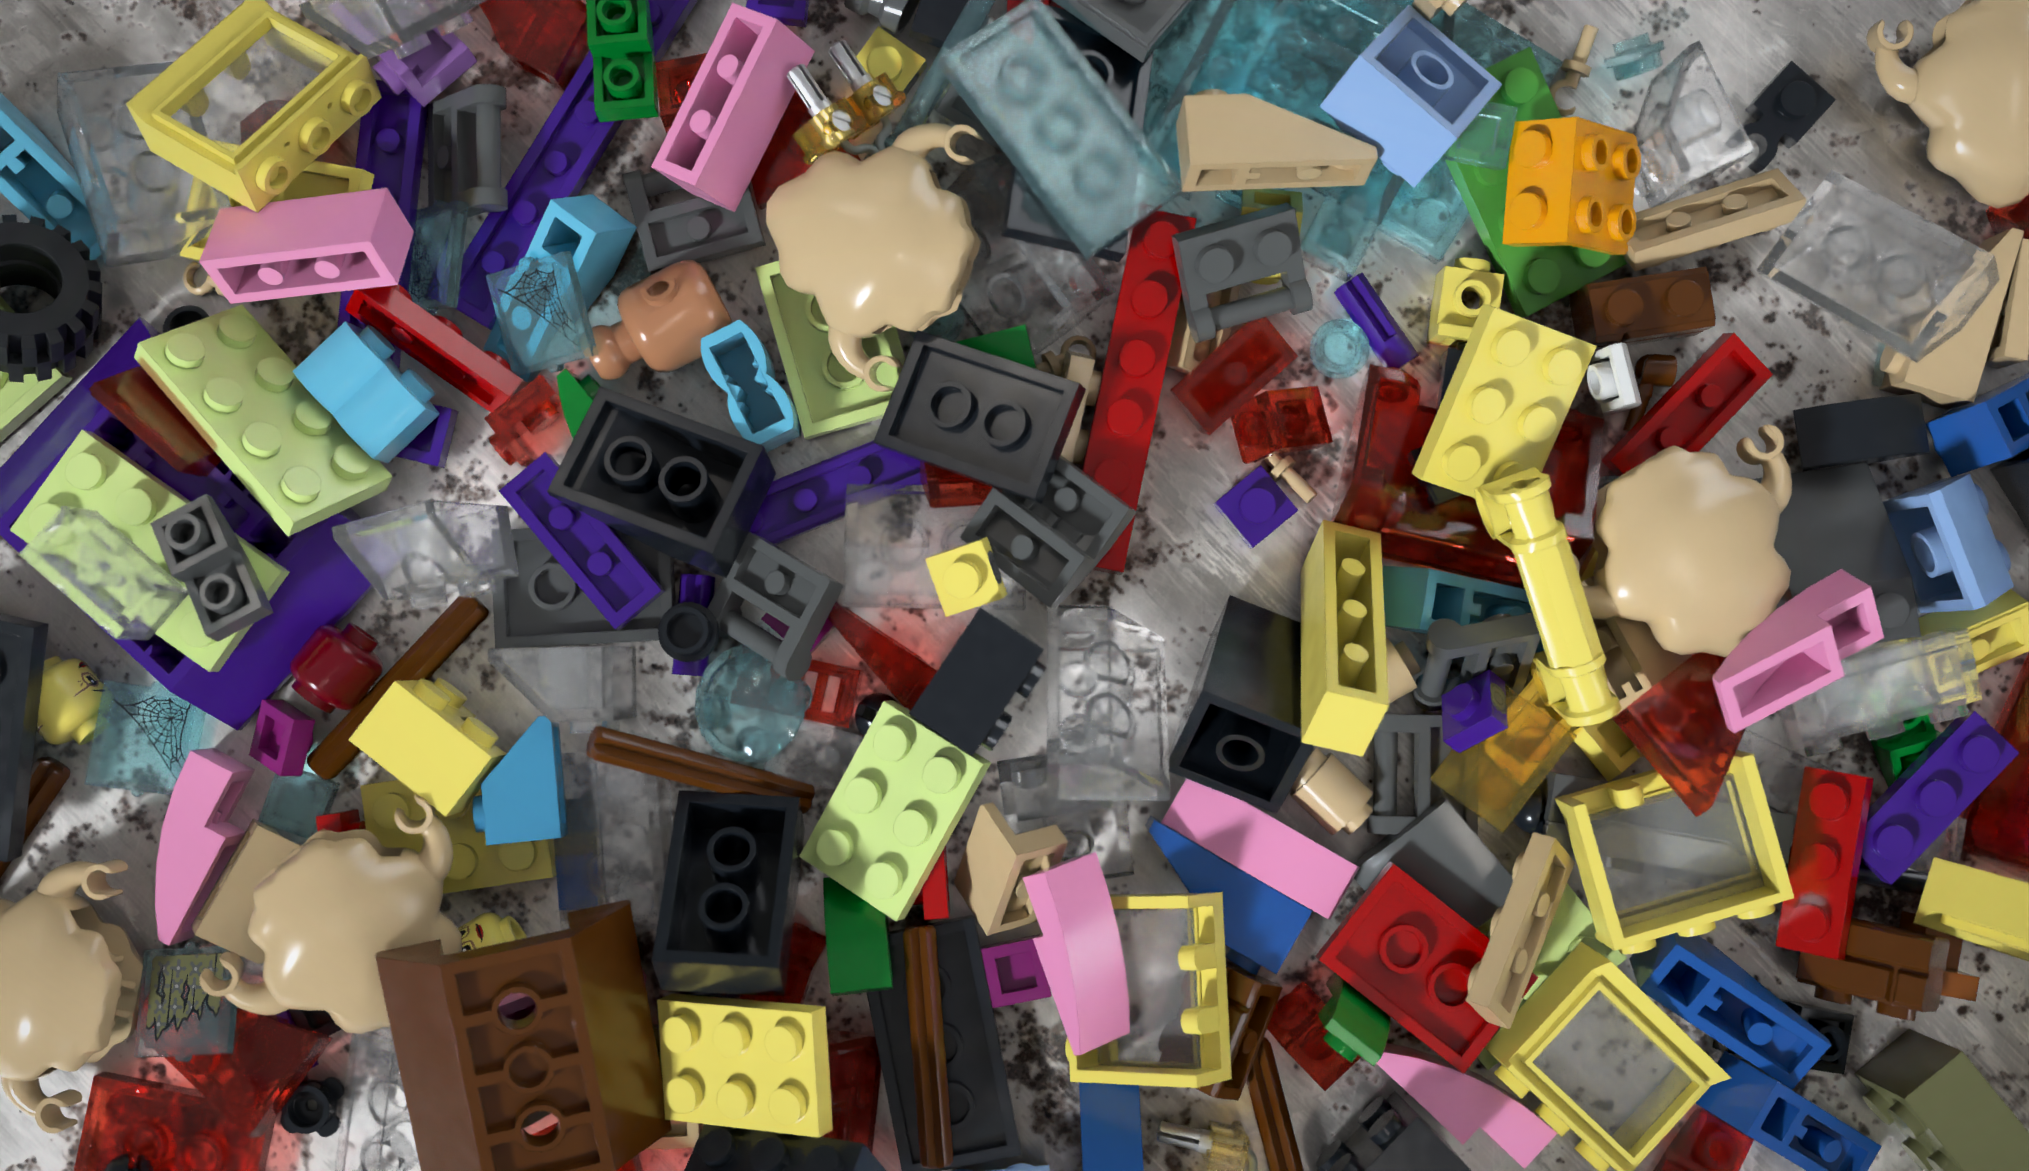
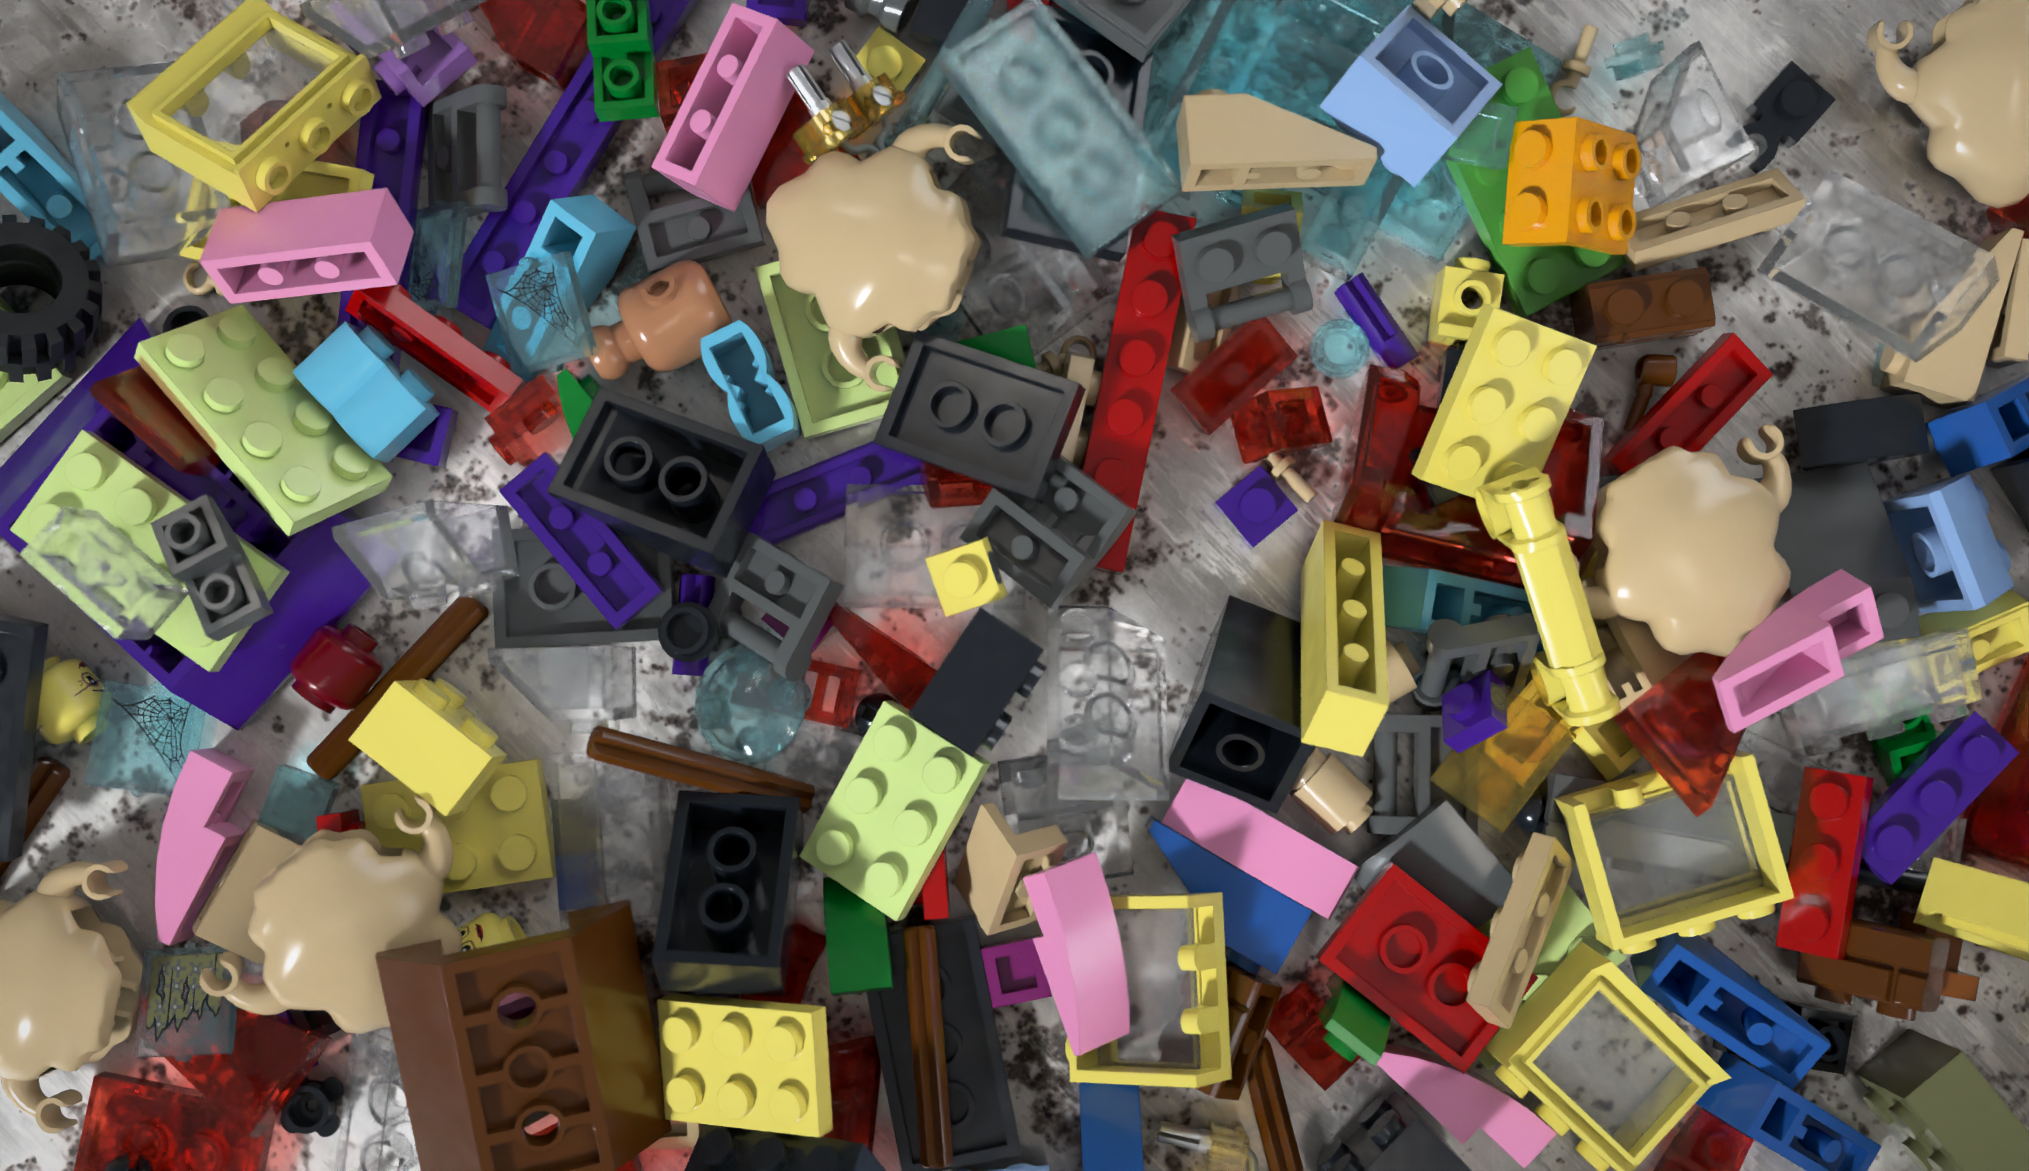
magenta plate [249,699,315,777] -> none
dark azure slope [473,715,568,845] -> none
white slope [1587,342,1642,416] -> none

